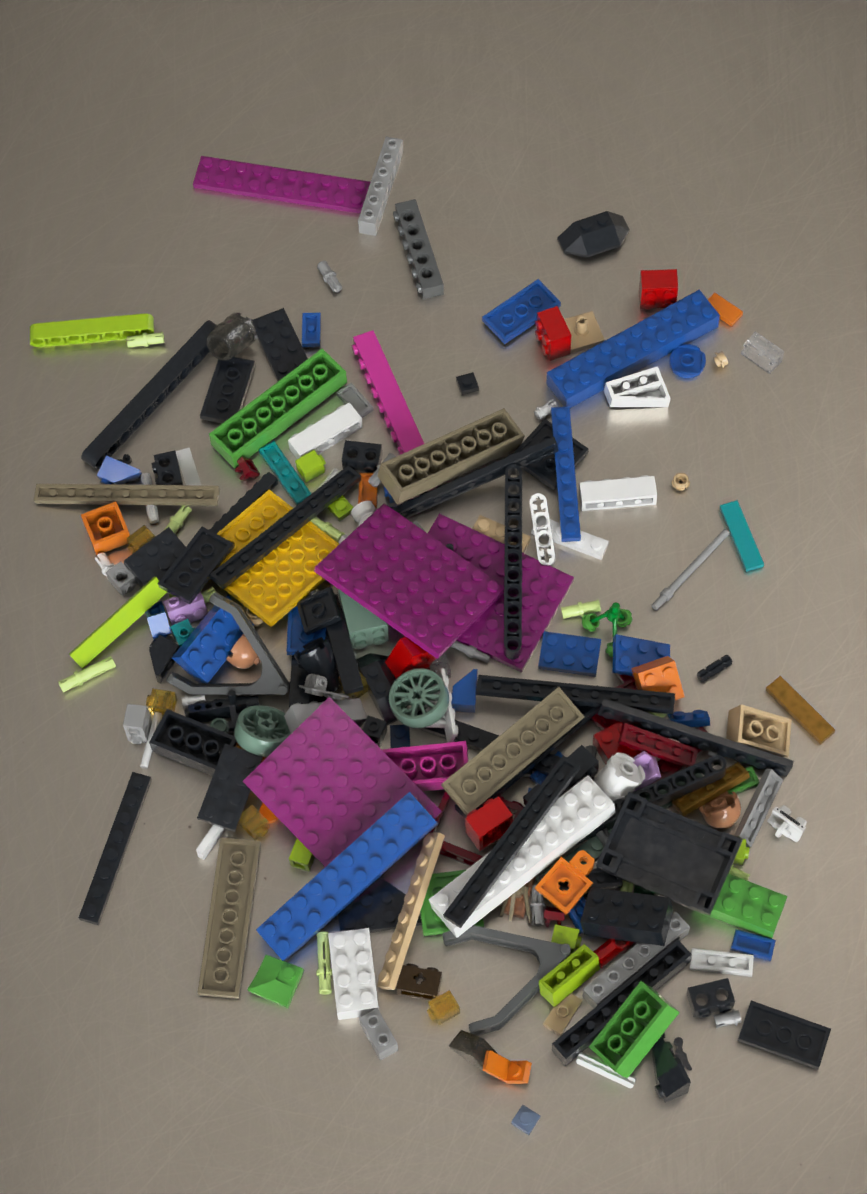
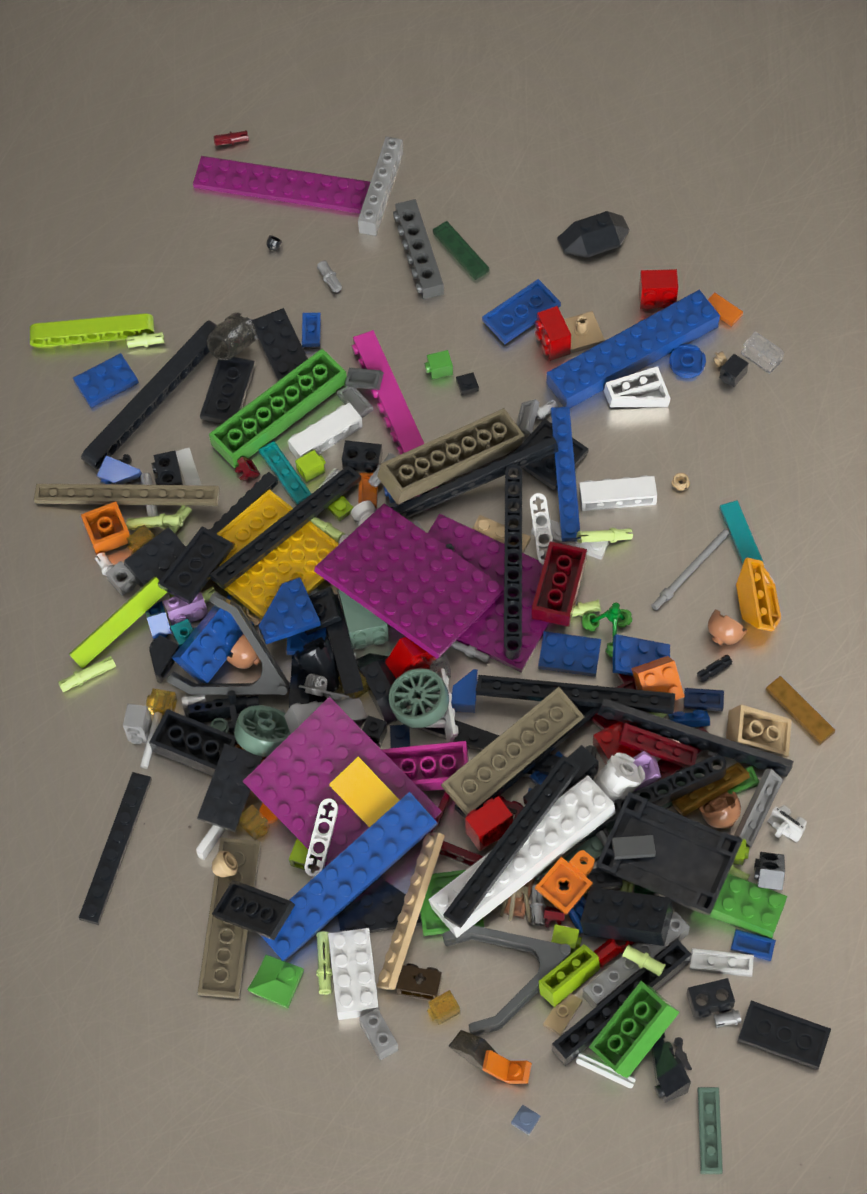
none -> blue plate [73,353,139,408]
none -> yellowish green pin [126,513,183,530]
none -> tan cone [211,851,238,877]
none -> black plate [212,880,295,940]
none -> dark red axle [214,130,249,146]
none -> blue plate [259,578,321,645]
none -> black hinge [266,235,282,250]
none -> white beam [304,799,338,877]
none -> yellow tile [329,757,400,828]
none -> dark grey tile [345,368,384,390]
none -> bright green brick [424,350,453,379]
none -> clear green tile [433,221,489,280]
none -> light grey tile [516,399,540,435]
none -> dark red brick [532,541,587,627]
none -> yellowish green pin [576,528,633,543]
none -> dark grey tile [612,835,656,860]
none -> yellowish green pin [623,945,666,976]
none -> dark blue plate [684,688,724,711]
none -> sand green tile [697,1087,723,1174]
none -> nougat cylinder [708,609,747,646]
none -> black brick [719,354,749,387]
none -> light orange wedge [736,558,781,631]
none -> brick [754,852,785,890]

